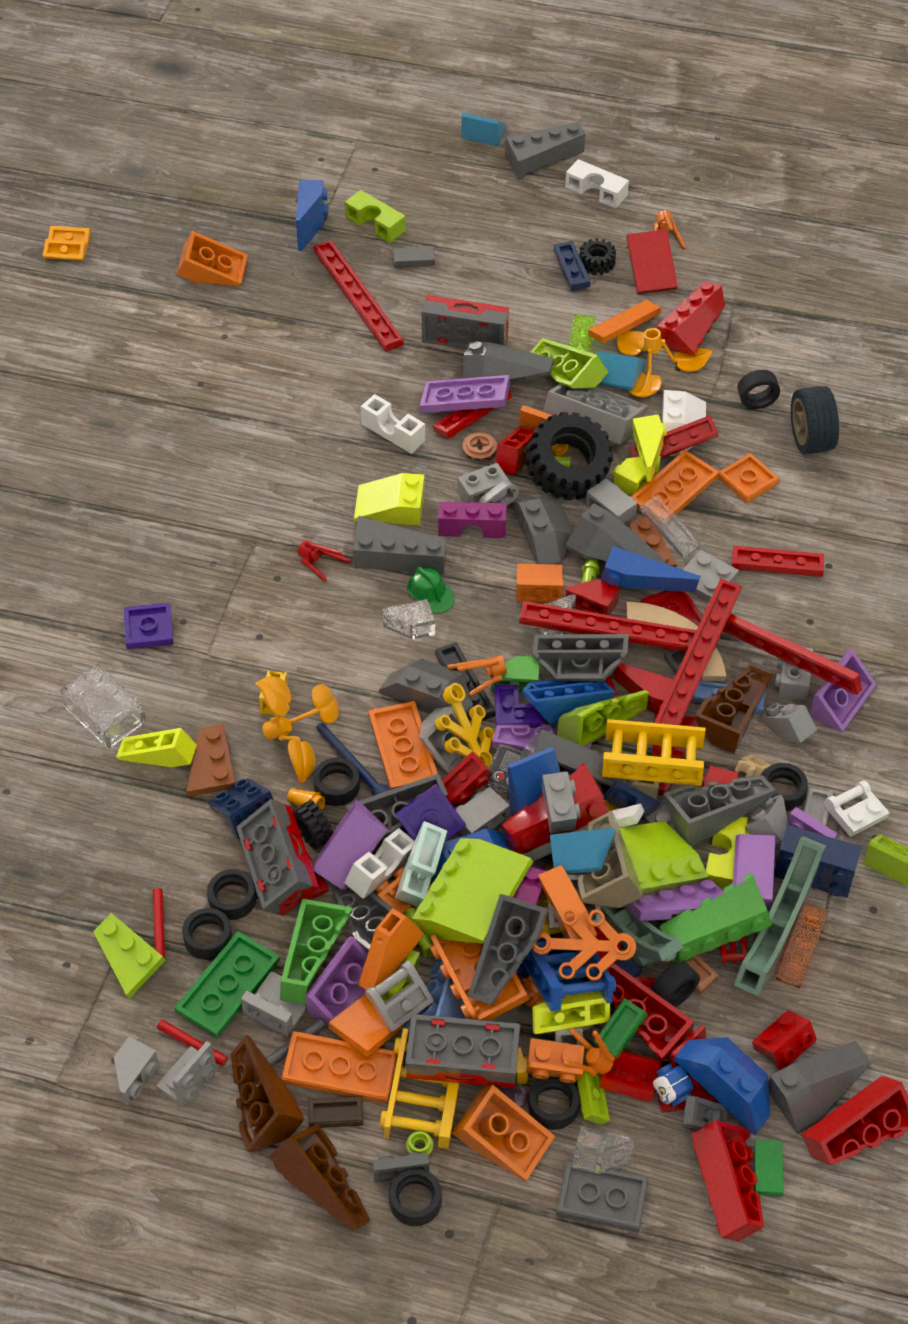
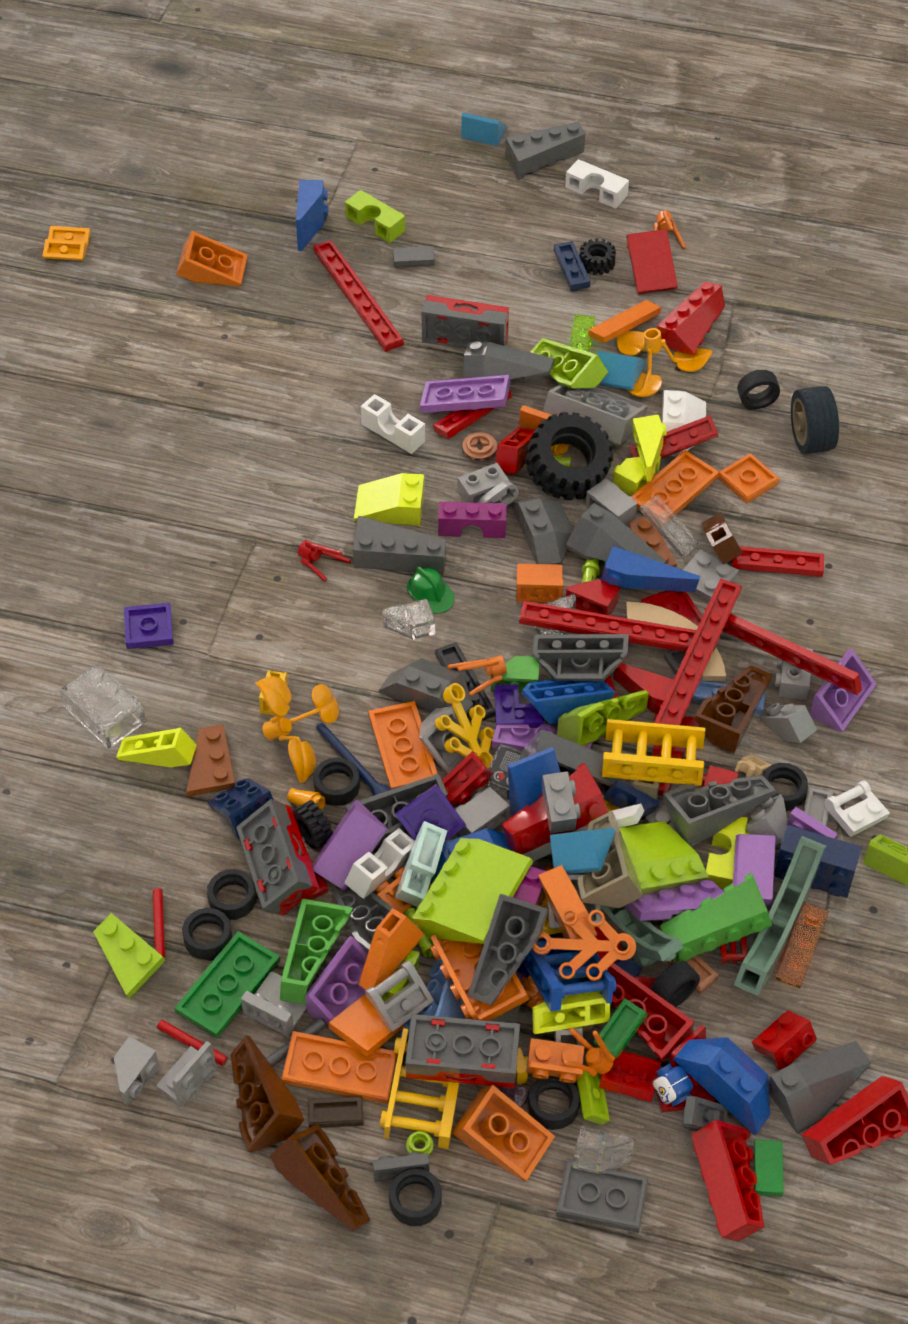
none -> reddish brown slope [702,512,743,564]

